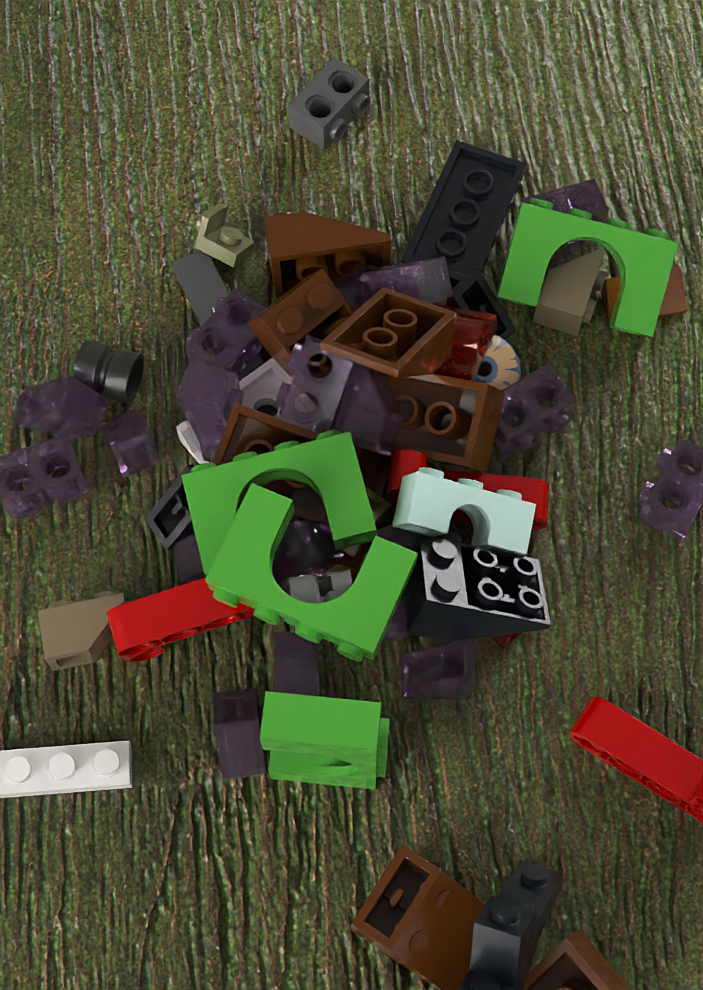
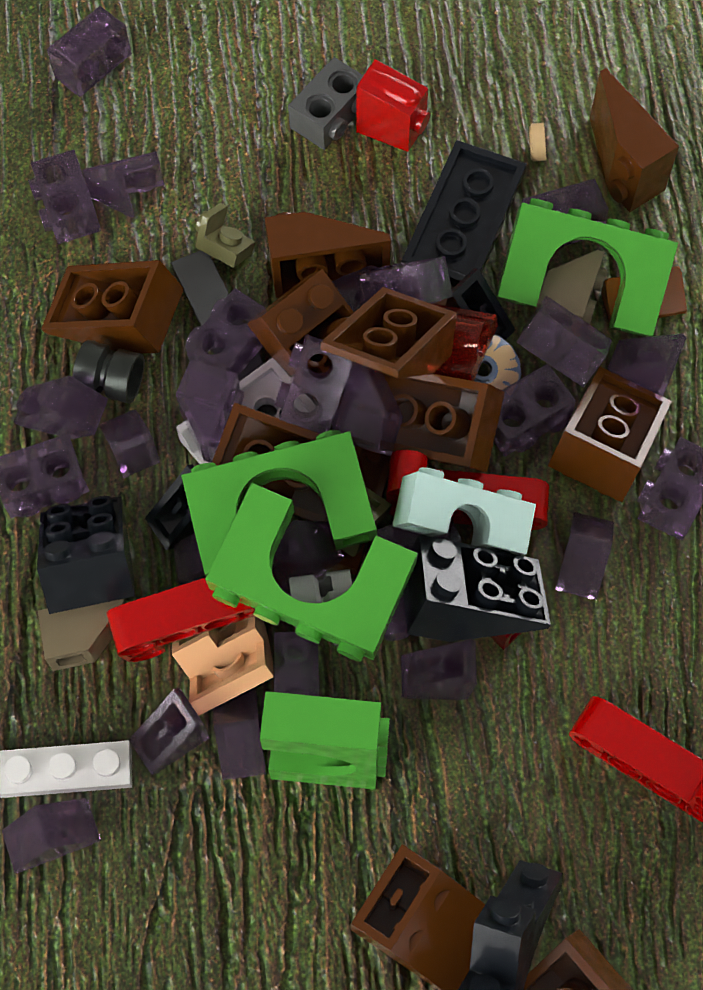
none -> clear purple slope [2,798,101,874]
none -> clear purple brick [28,150,101,244]
none -> black slope [37,496,135,614]
none -> reddish brown slope [41,260,184,354]
none -> clear purple brick [47,6,132,97]
none -> clear purple slope [82,151,164,218]
none -> slope [129,688,209,775]
none -> light nougat slope [172,616,274,716]
none -> red torso [356,59,430,152]
none -> clear purple brick [517,296,612,387]
none -> tan tile [529,122,546,162]
none -> reddish brown slope [548,366,672,502]
none -> clear purple slope [555,512,614,600]
none -> reddish brown slope [590,68,679,212]
none -> clear purple slope [607,333,687,396]

